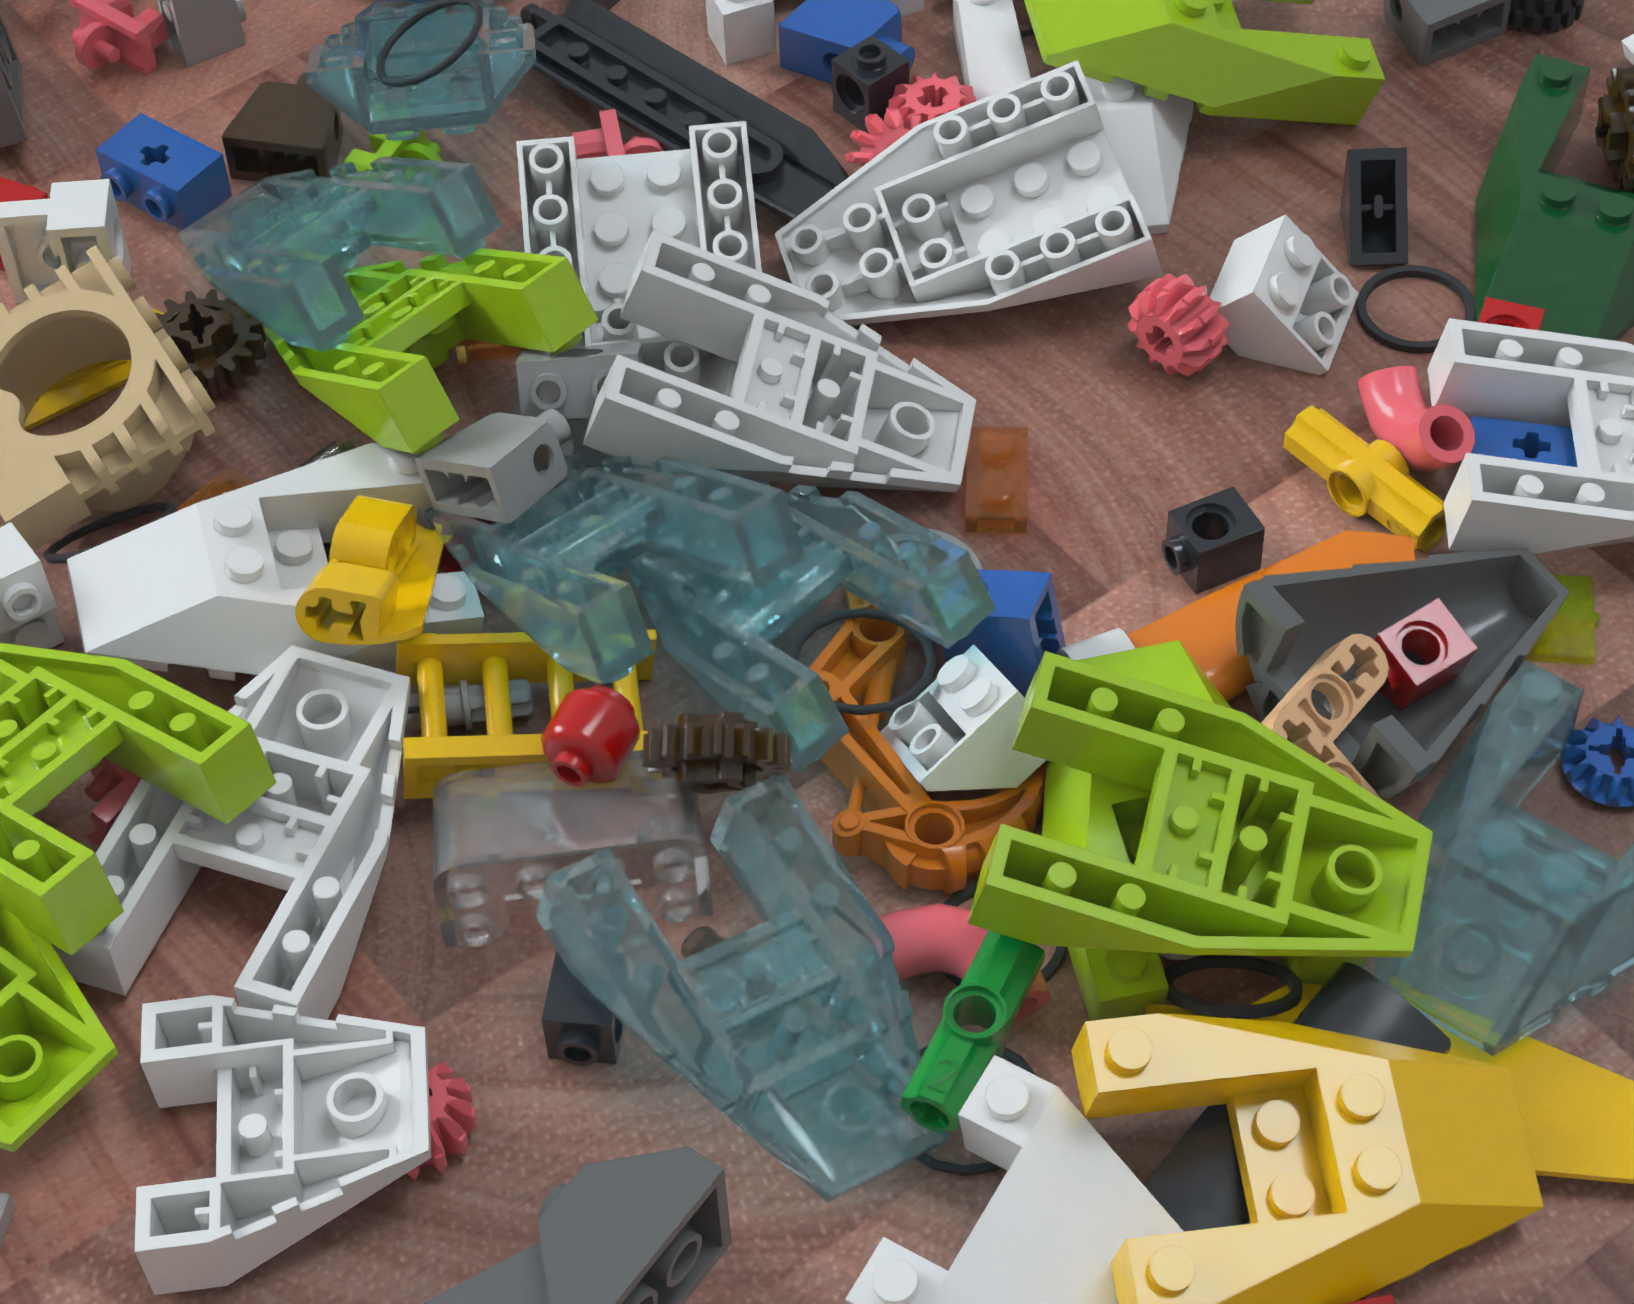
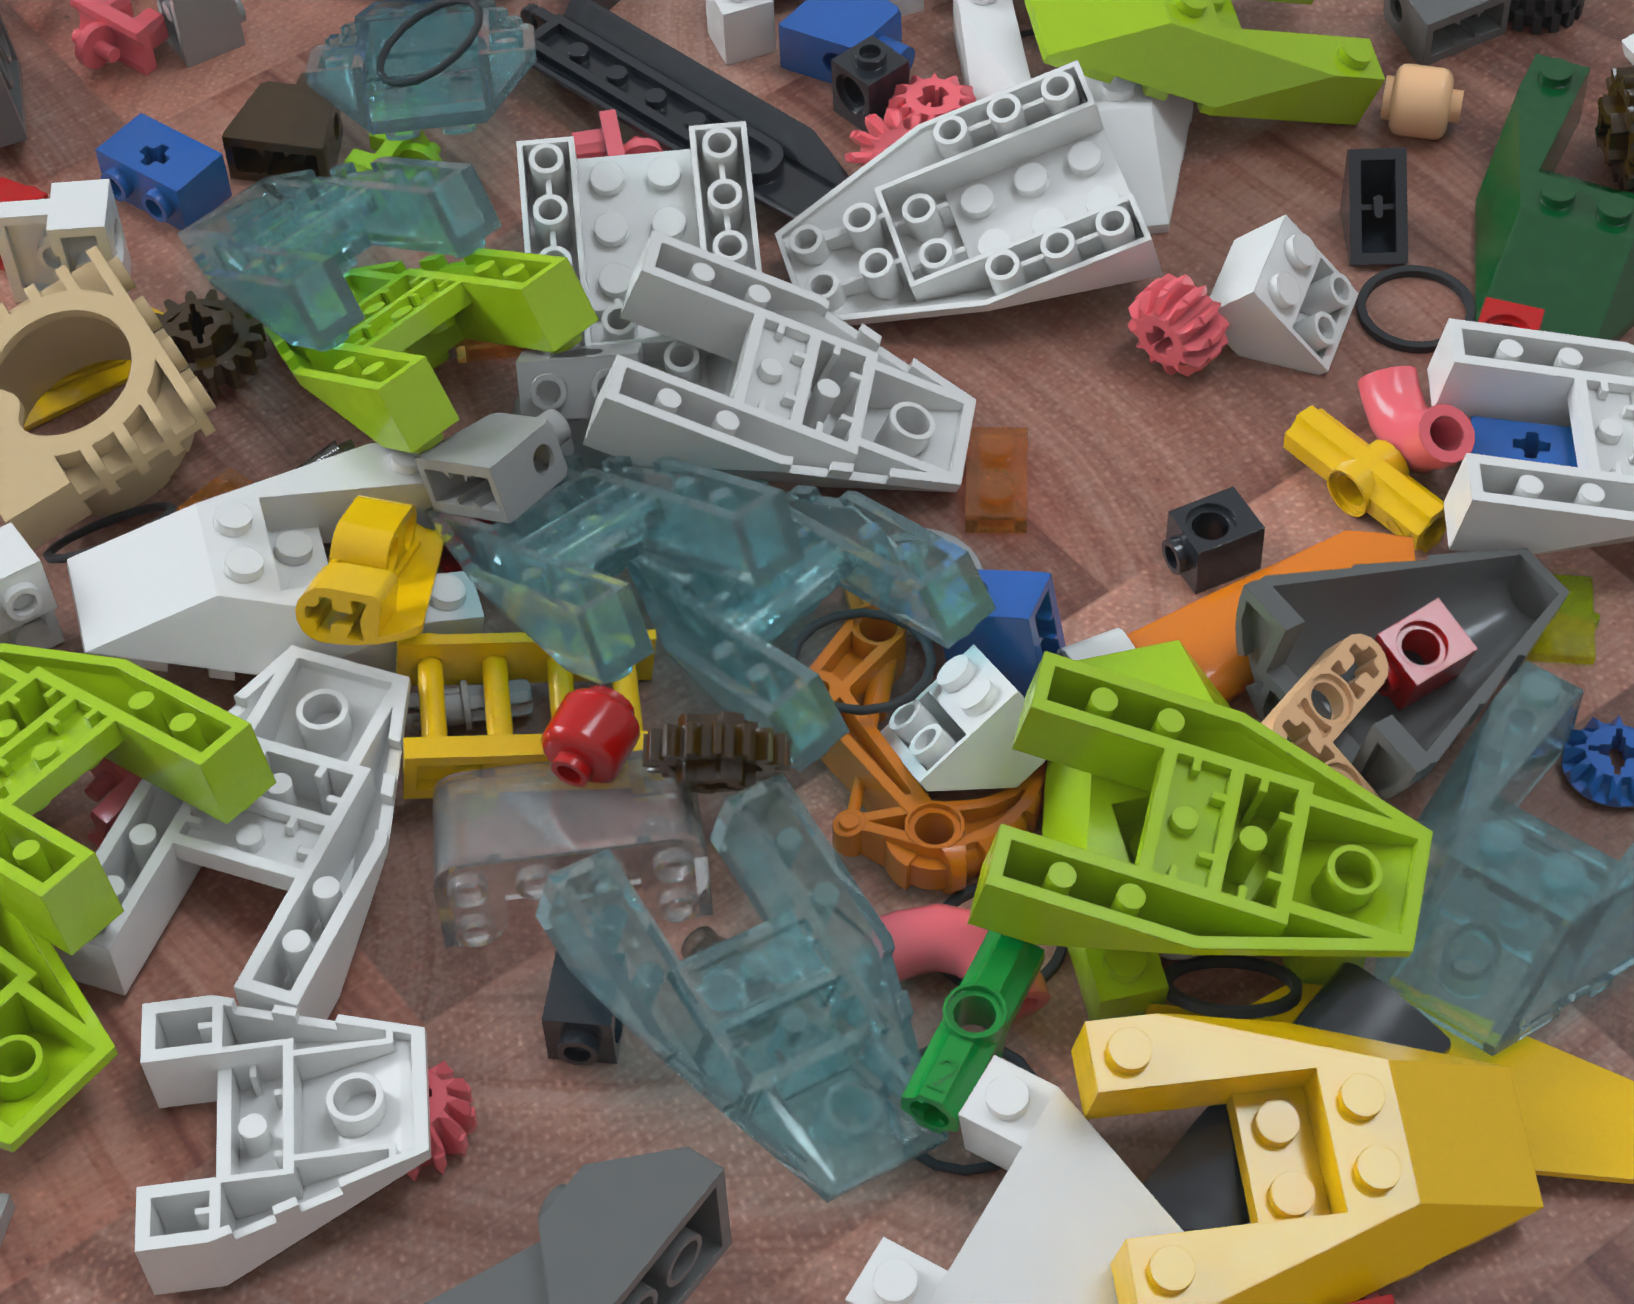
none -> light nougat head [1380,63,1464,140]

